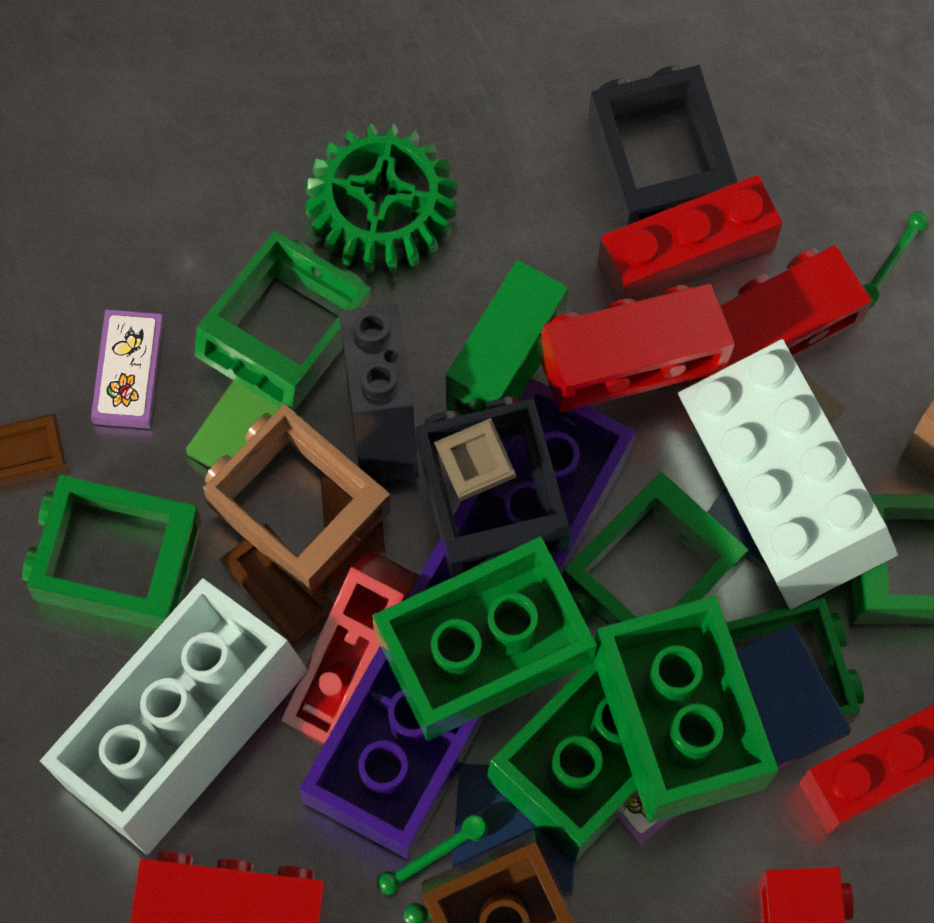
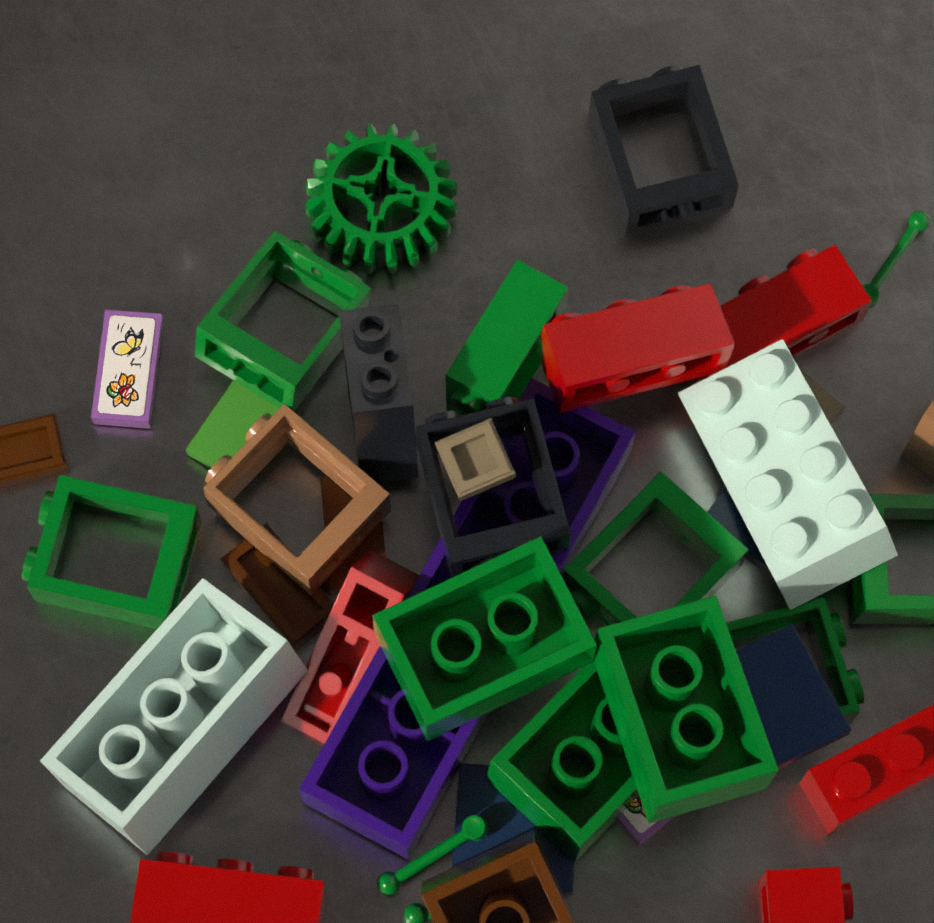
red brick [598,174,783,302] -> none

